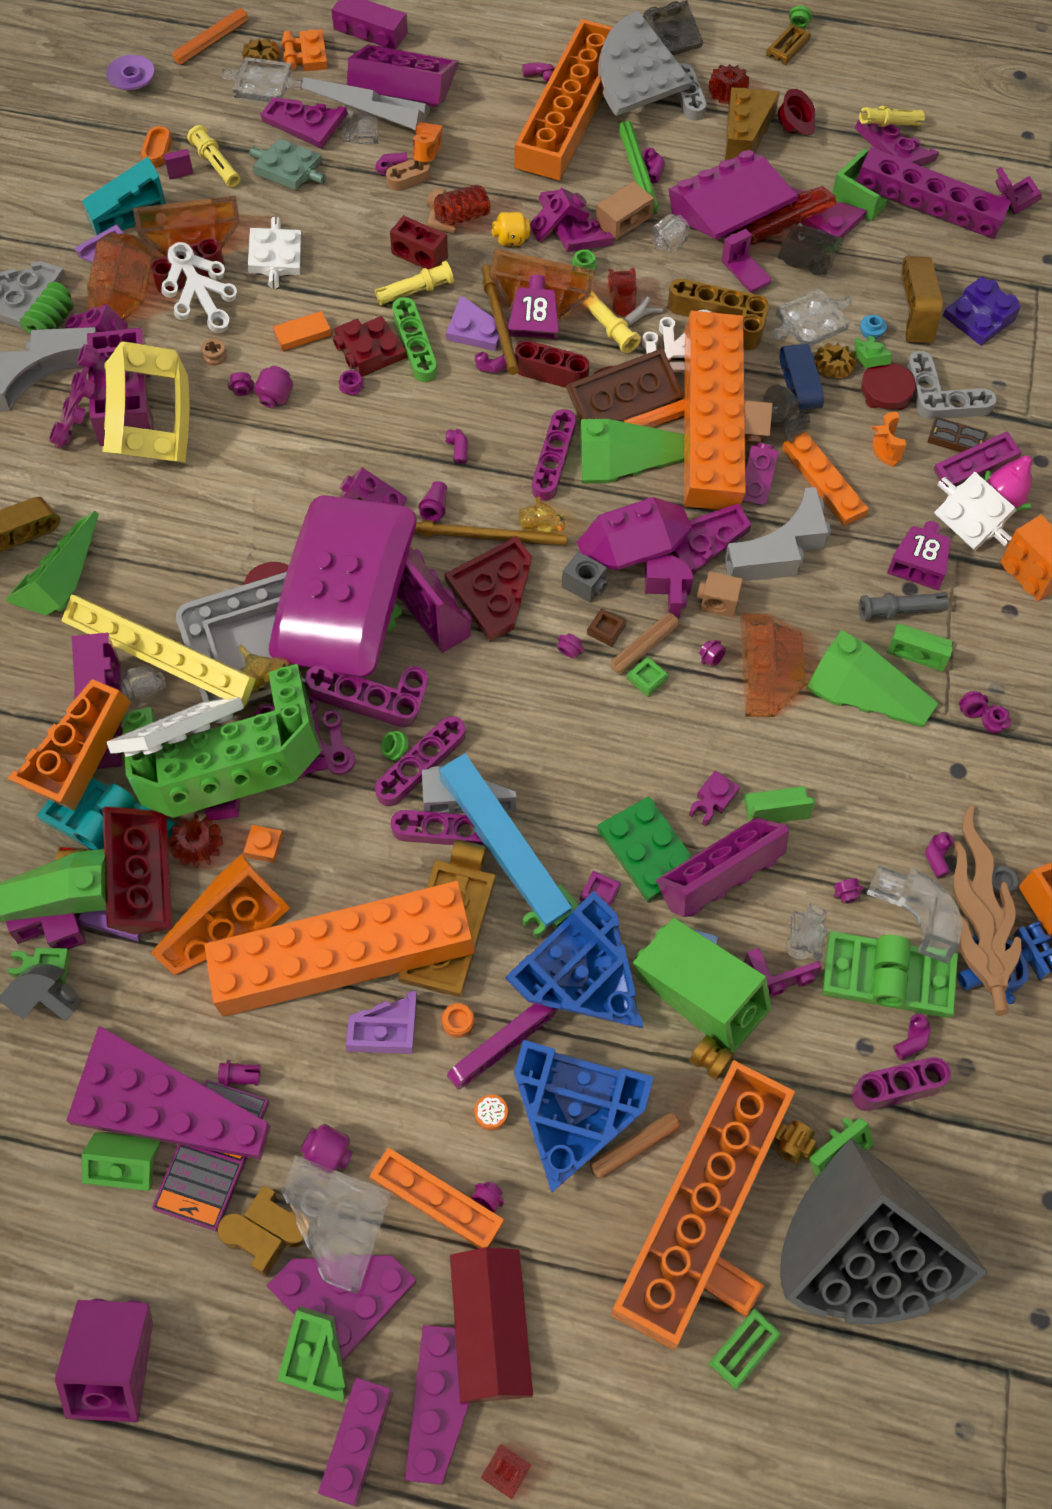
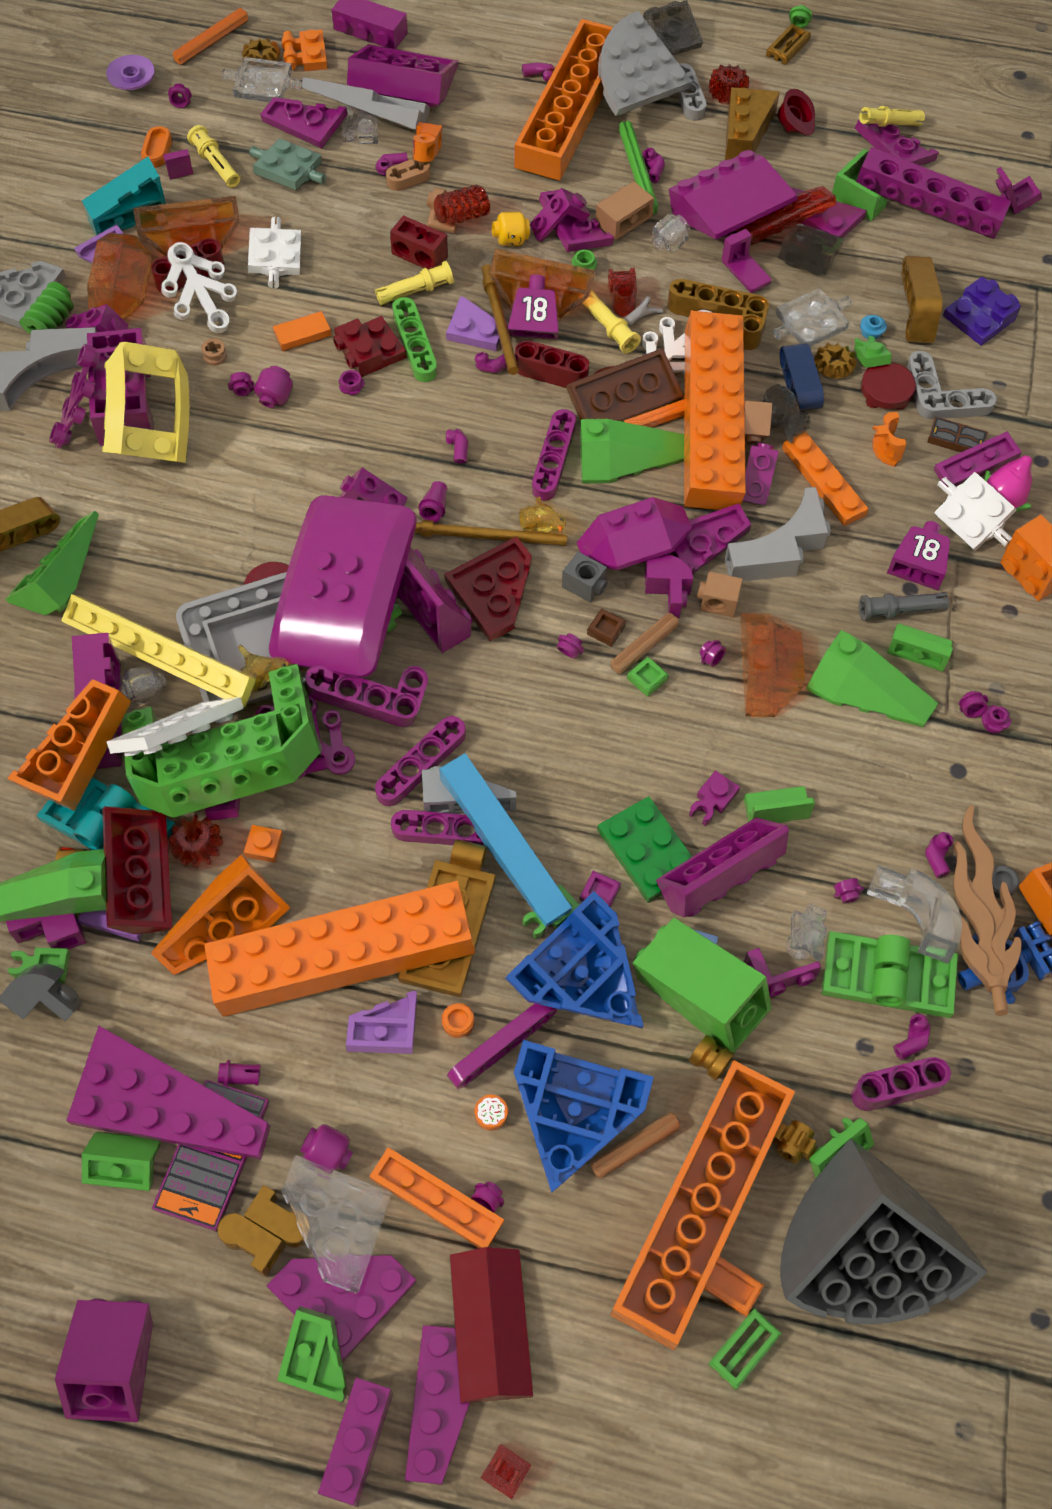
bright green plate [381,731,408,761] -> none
none -> magenta plate [168,83,192,108]

